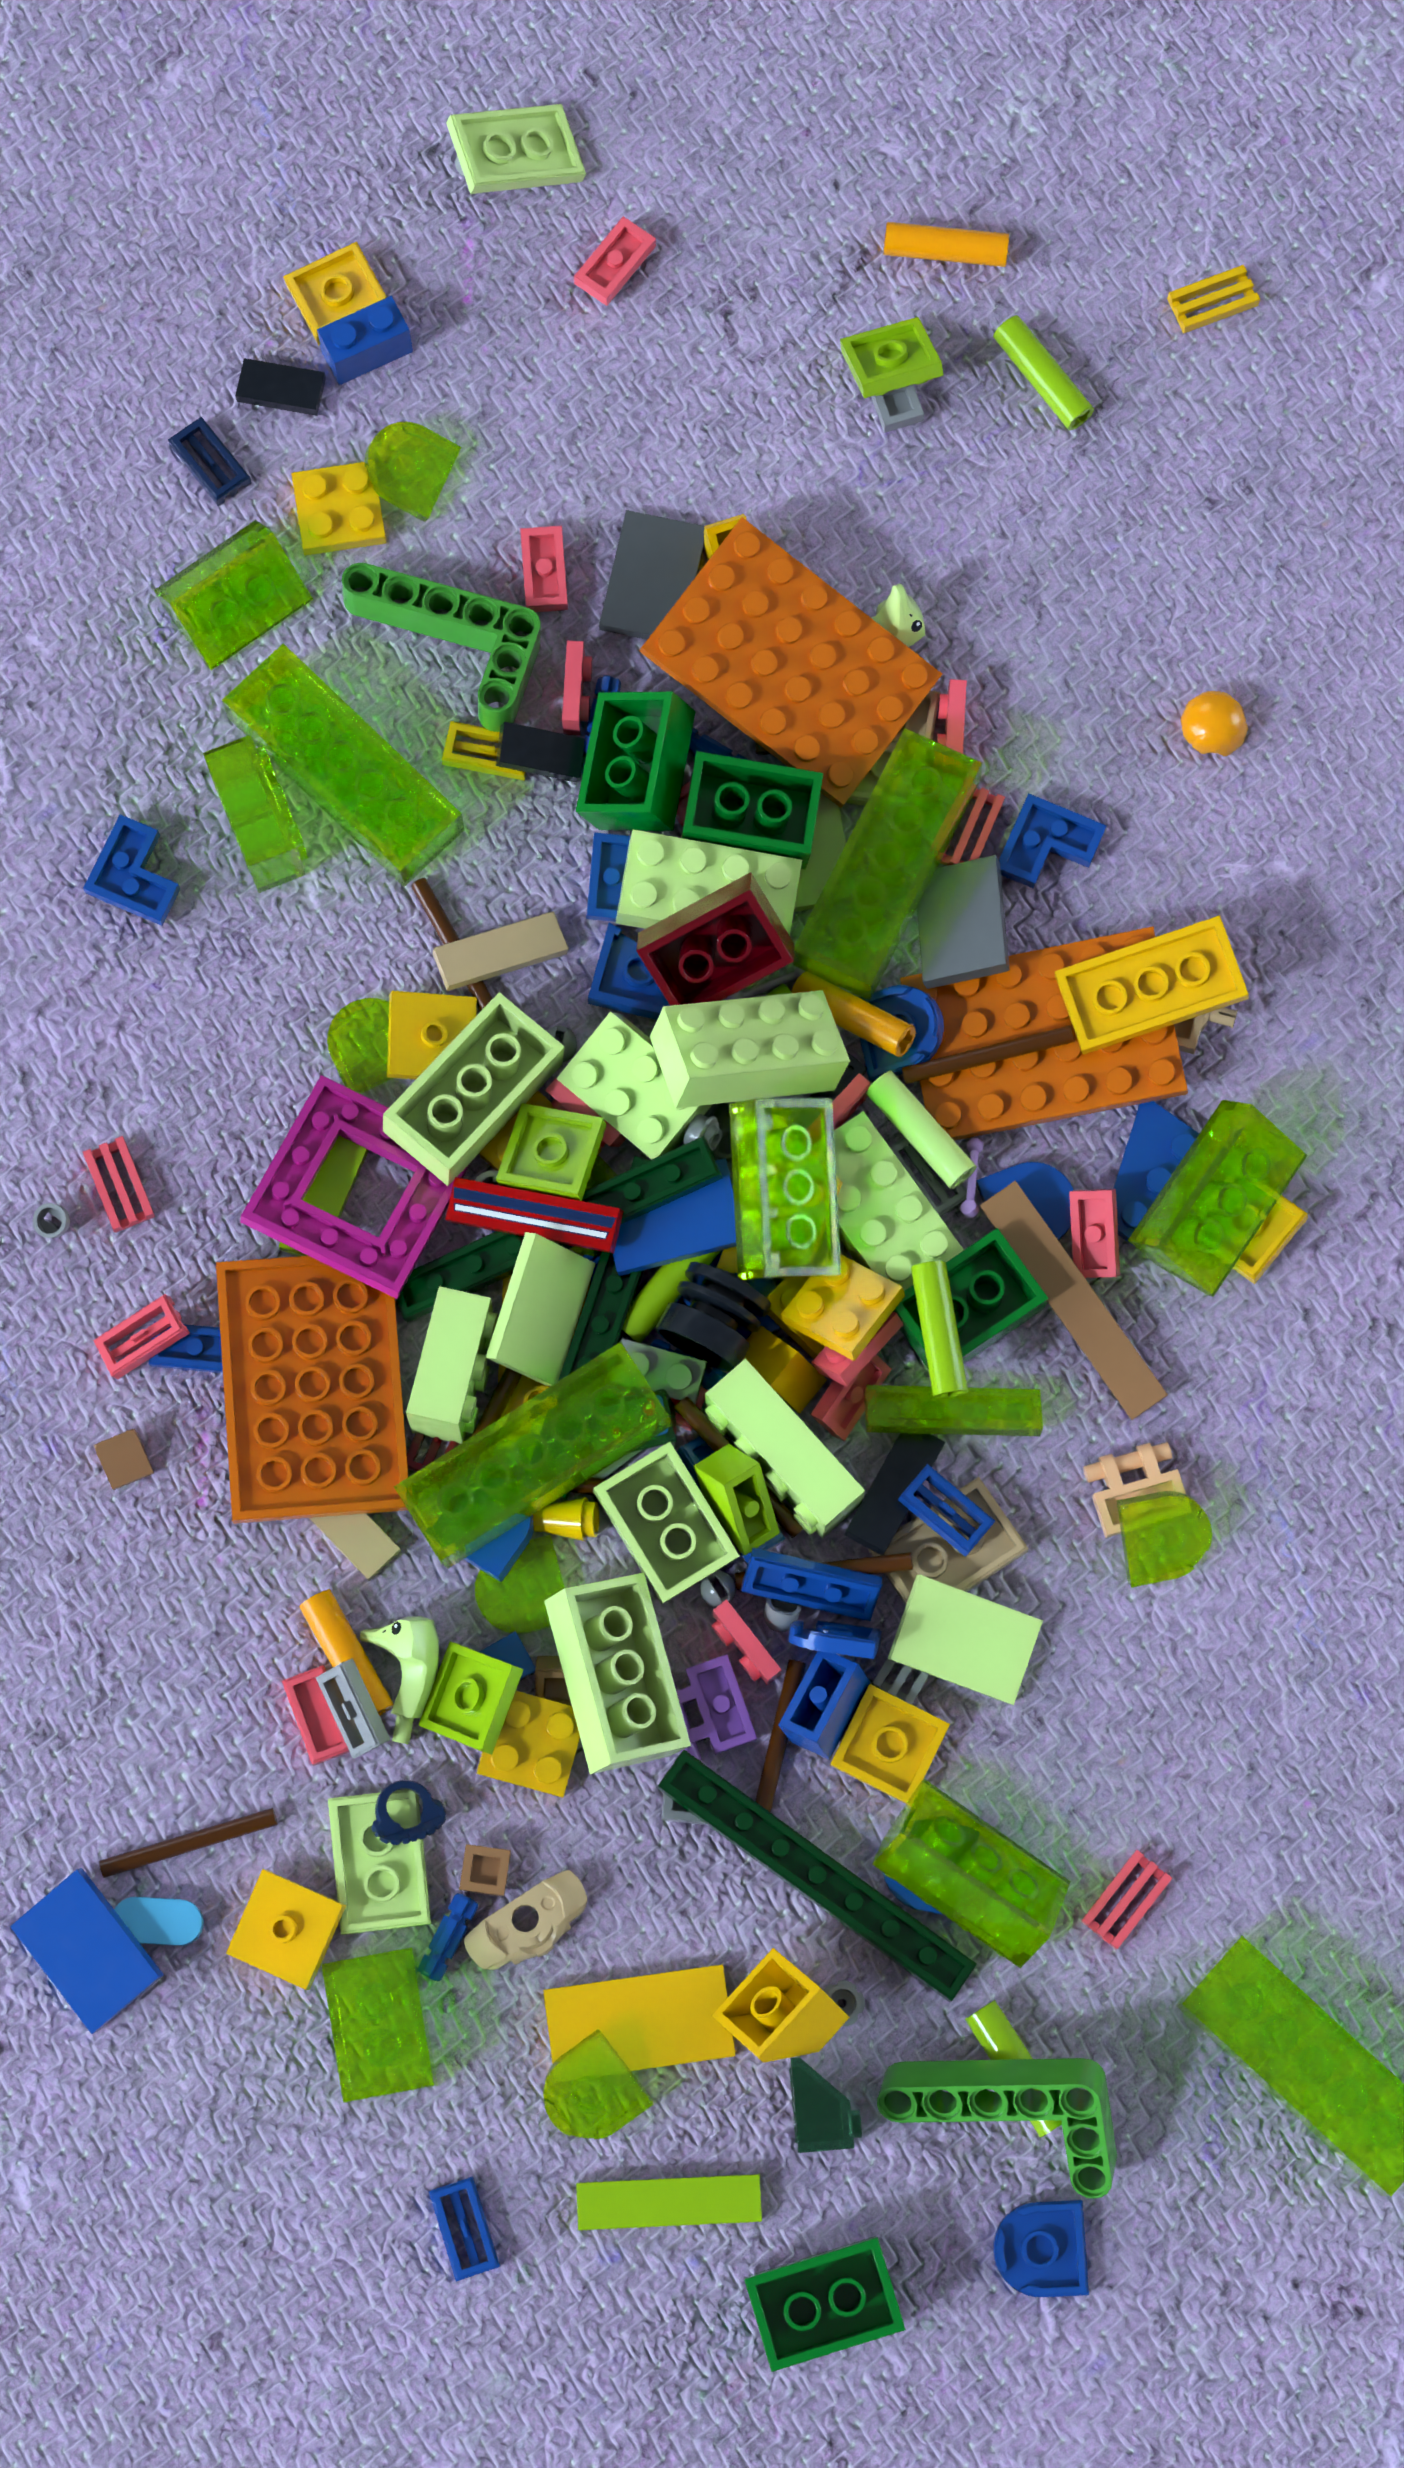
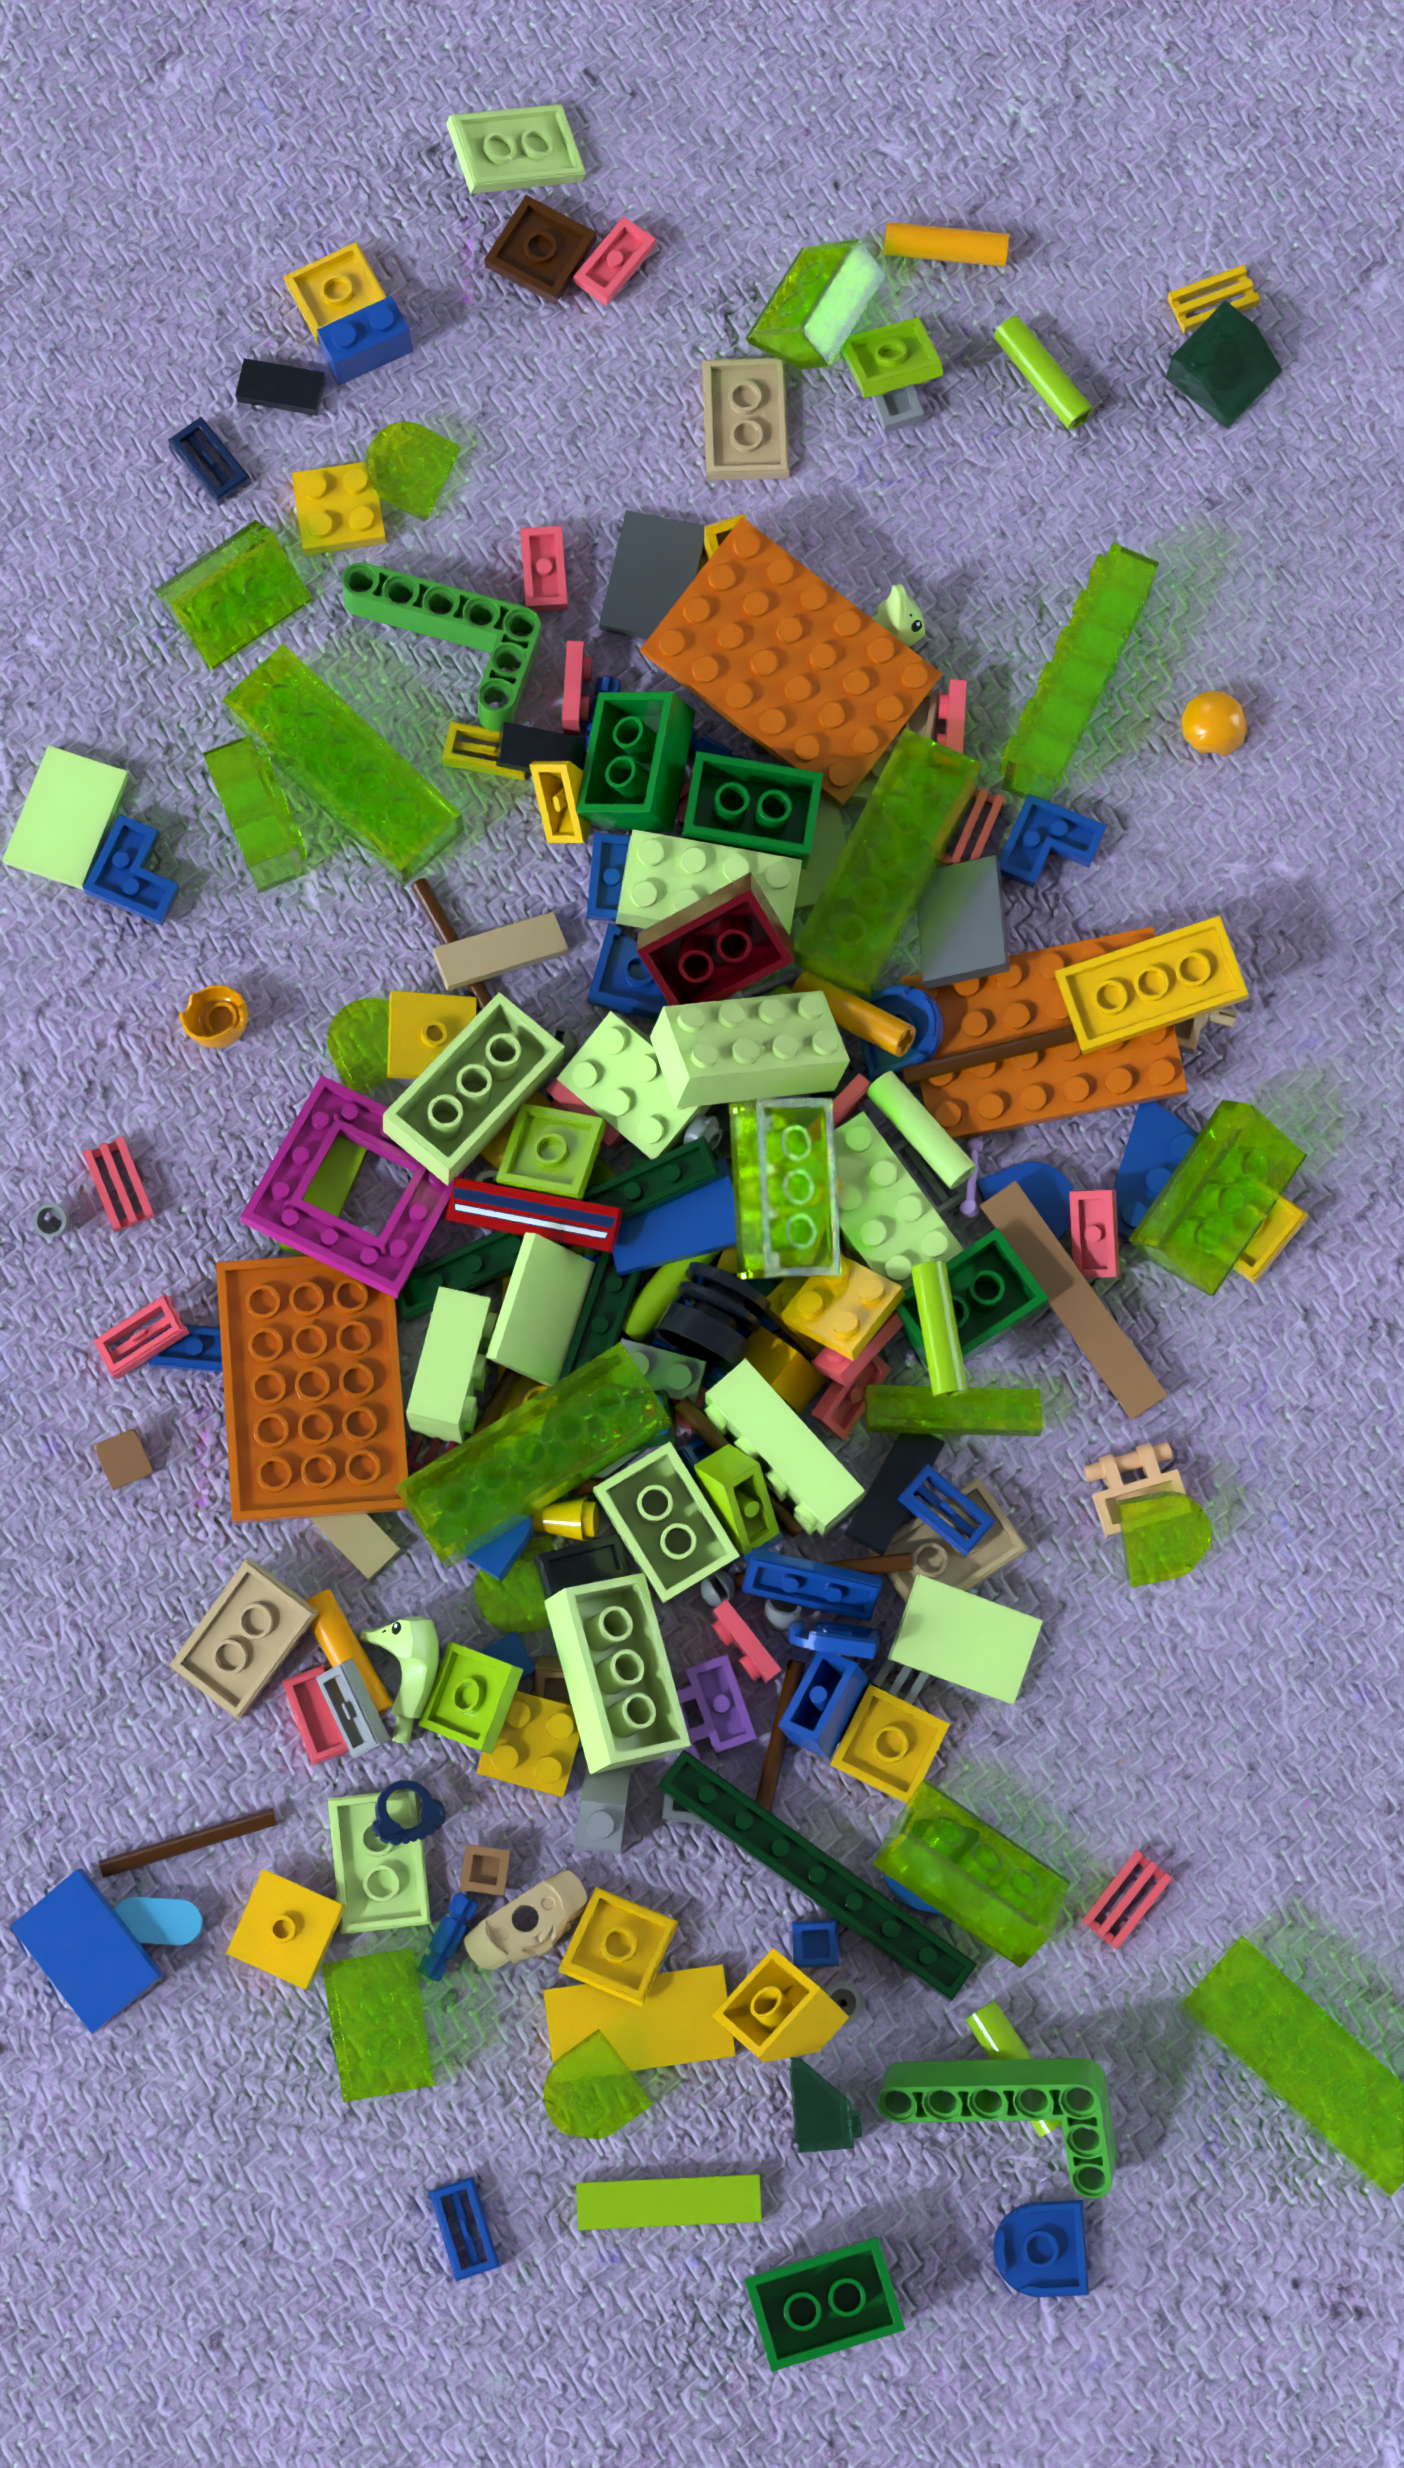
none -> yellowish green tile [2,745,129,890]
none -> tan tile [169,1558,319,1720]
none -> light orange hair [179,985,249,1049]
none -> reddish brown plate [484,195,597,305]
none -> yellow slope [529,761,591,843]
none -> black tile [533,1534,631,1600]
none -> yellow plate [559,1887,679,2007]
none -> light grey slope [575,1764,632,1855]
none -> tan tile [702,358,789,481]
none -> clear neon green slope [745,239,886,370]
none -> blue tile [792,1920,839,1968]
none -> clear neon green brick [999,542,1159,802]
none -> clear green slope [1165,300,1282,429]

